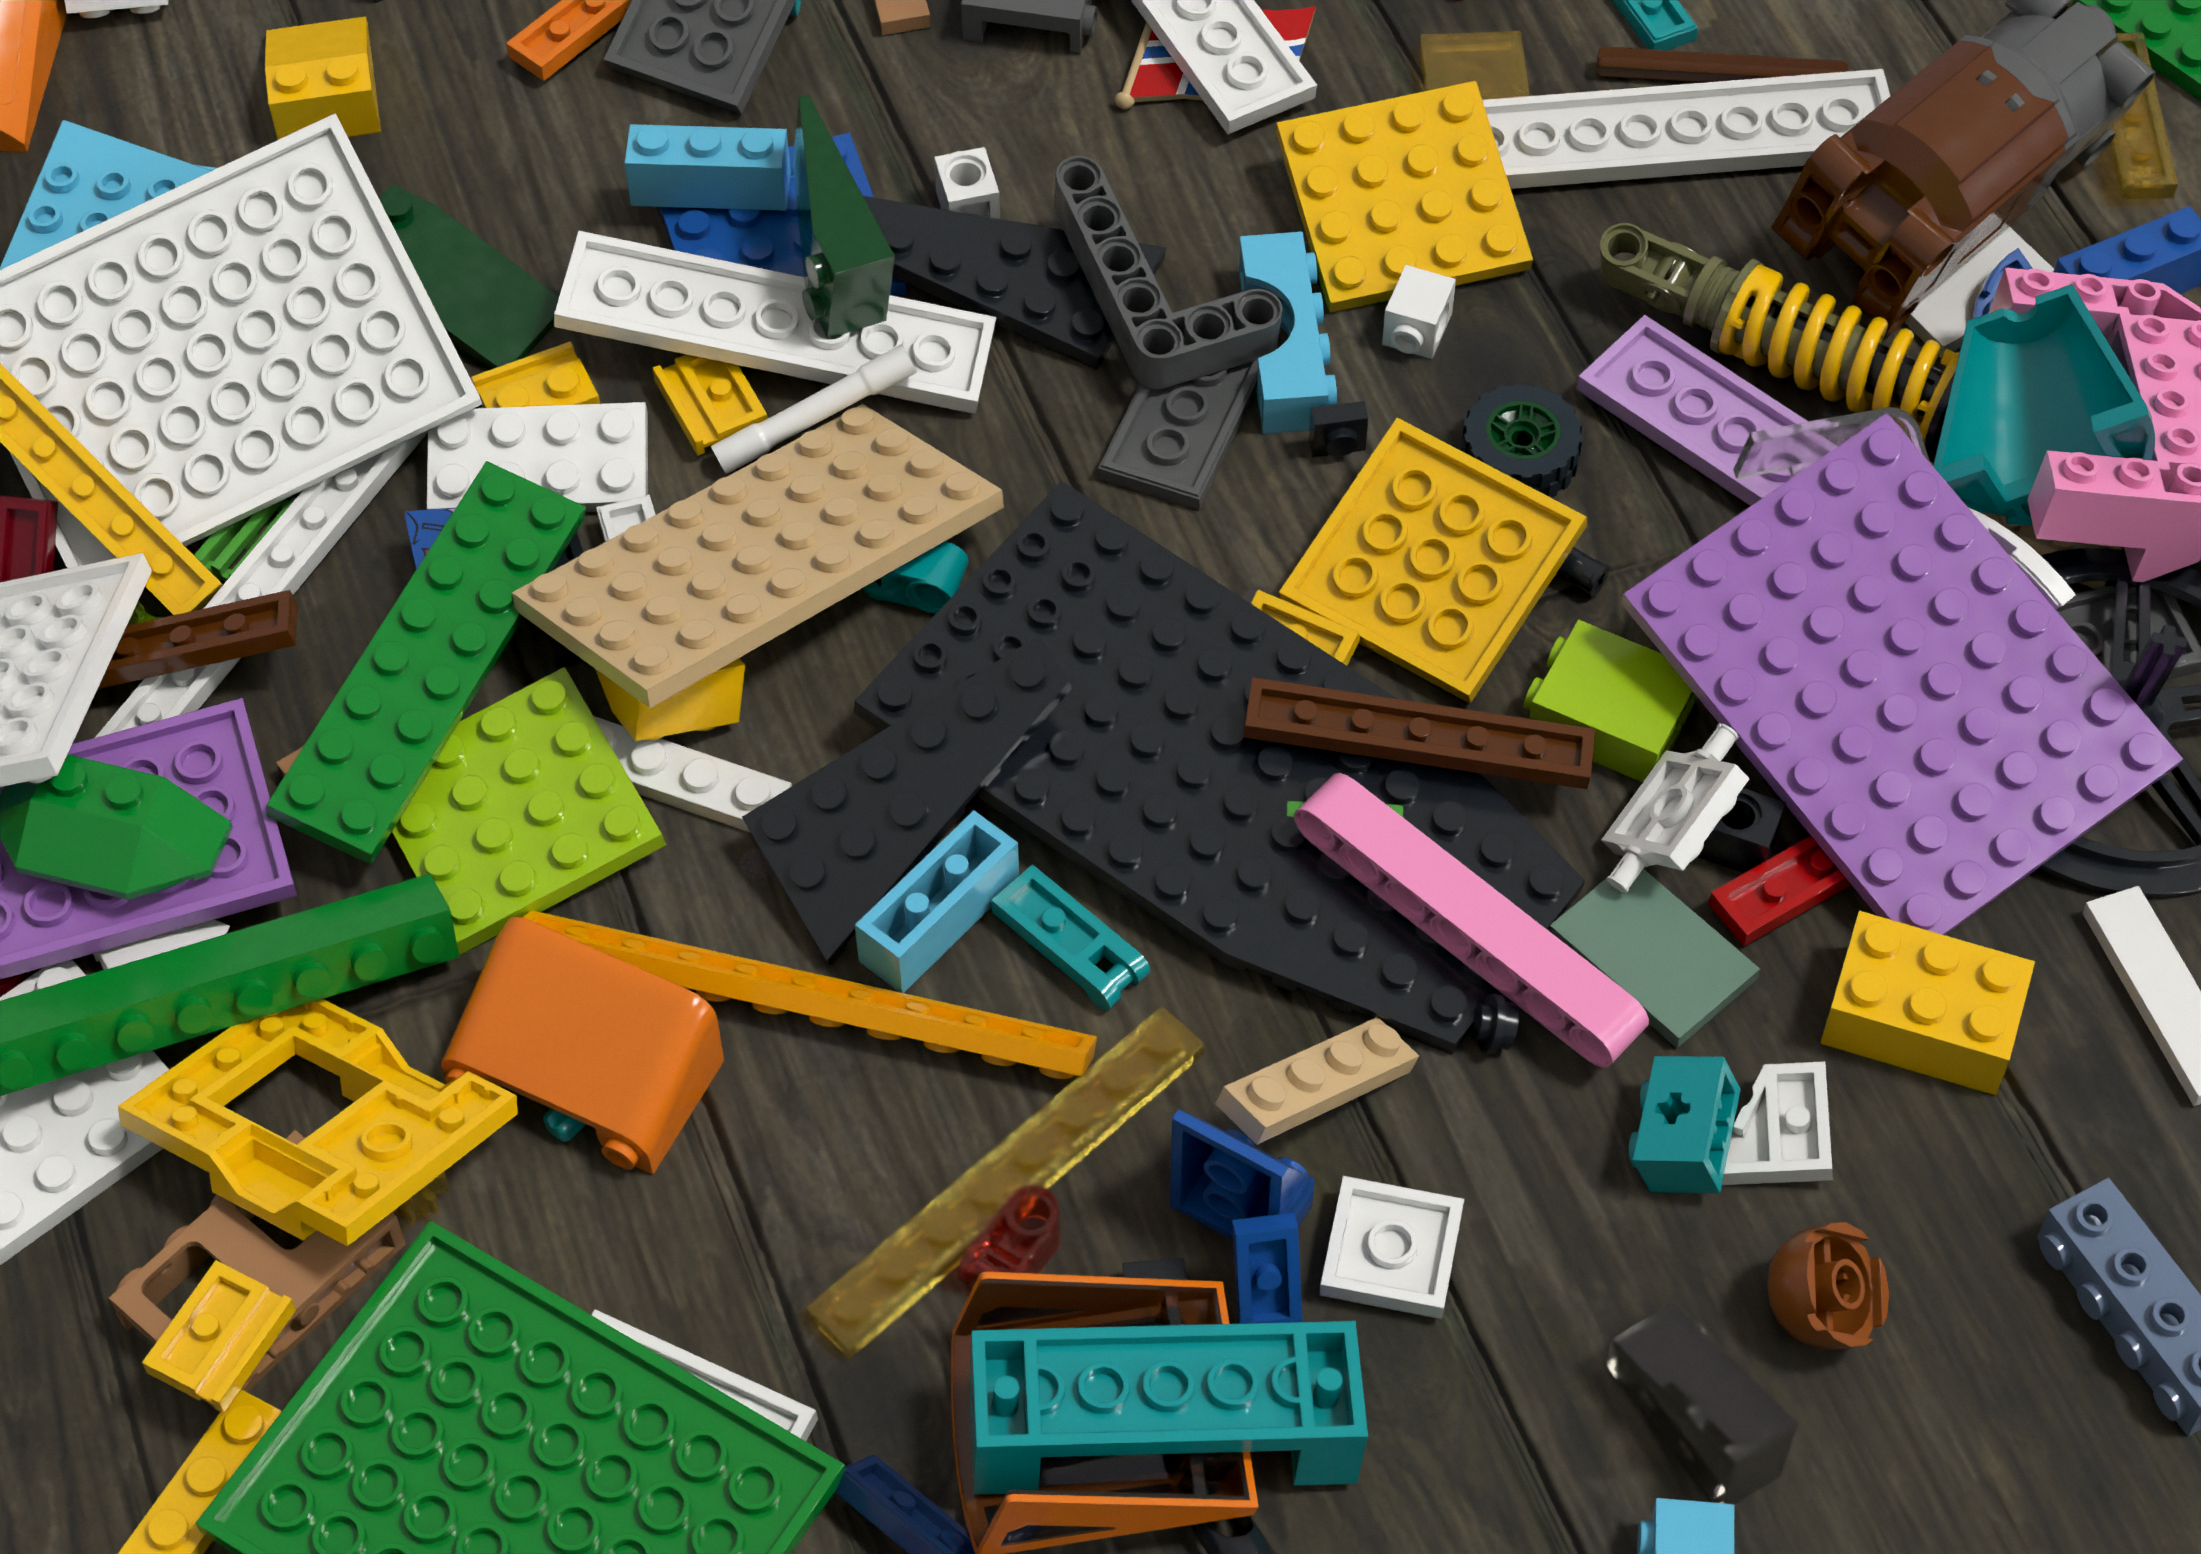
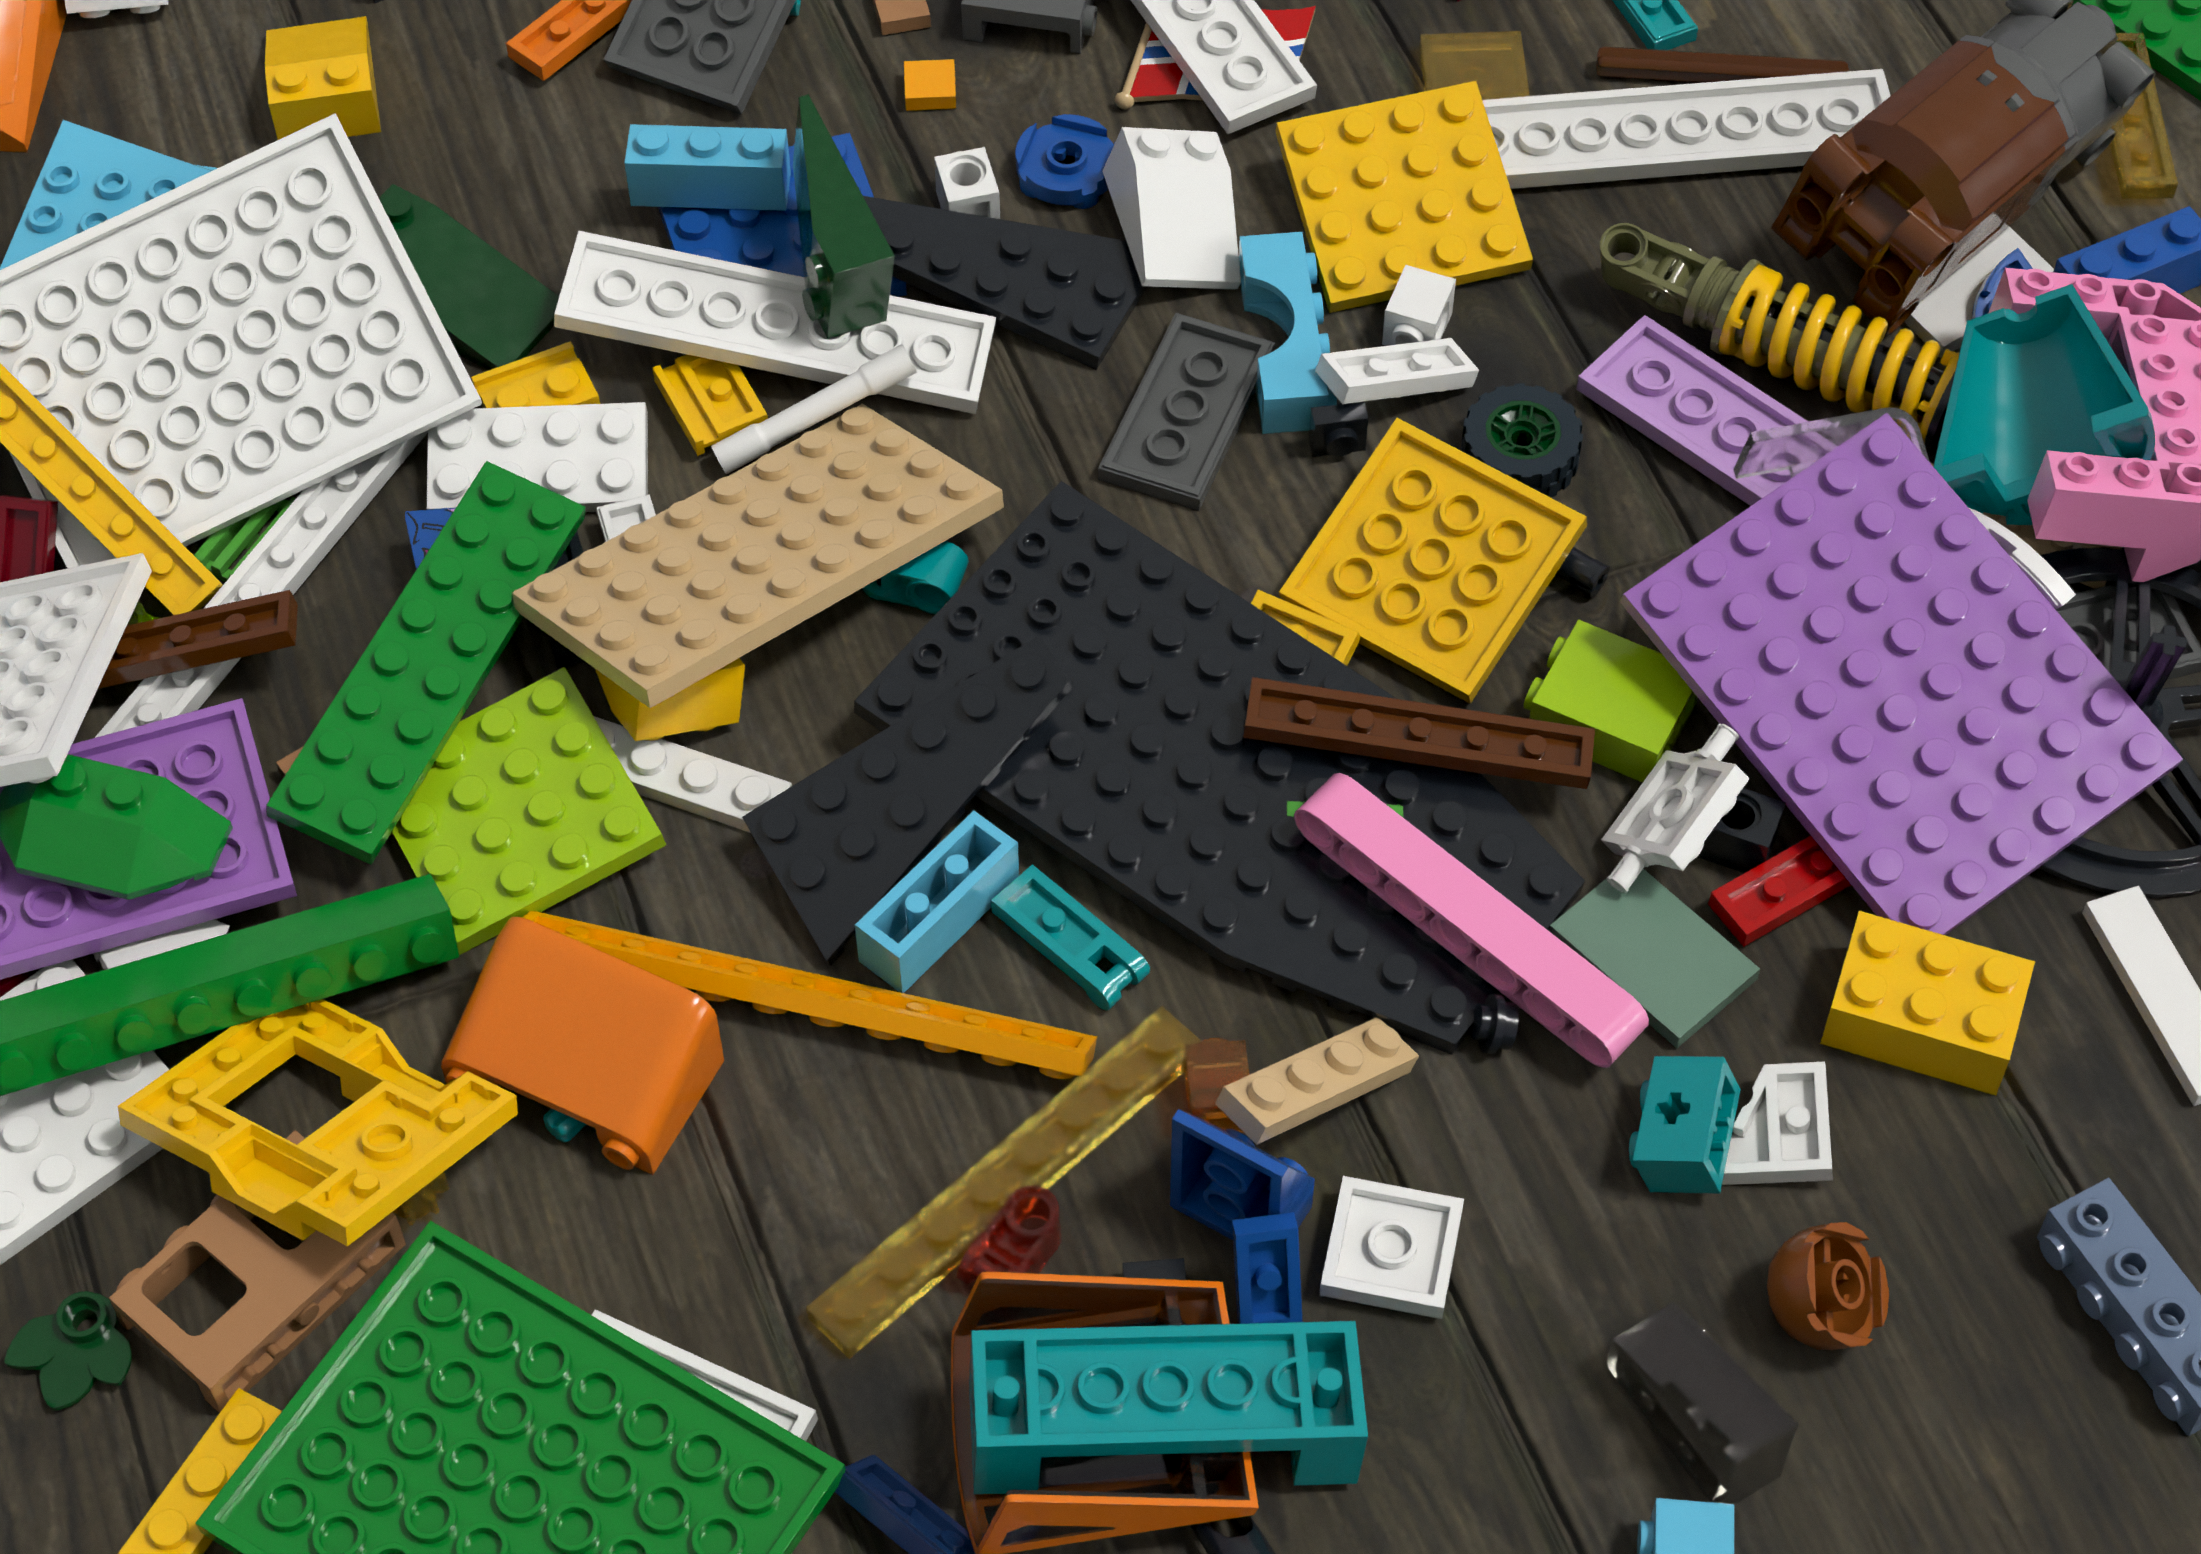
yellow plate [142,1260,296,1413] -> none
dark grey beam [1054,156,1283,389] -> none
none -> dark green plate [4,1291,132,1411]
none -> light orange tile [904,59,956,111]
none -> blue plate [1015,114,1115,209]
none -> white slope [1102,127,1241,289]
none -> clear orange brick [1184,1038,1249,1133]
none -> white plate [1315,338,1479,404]

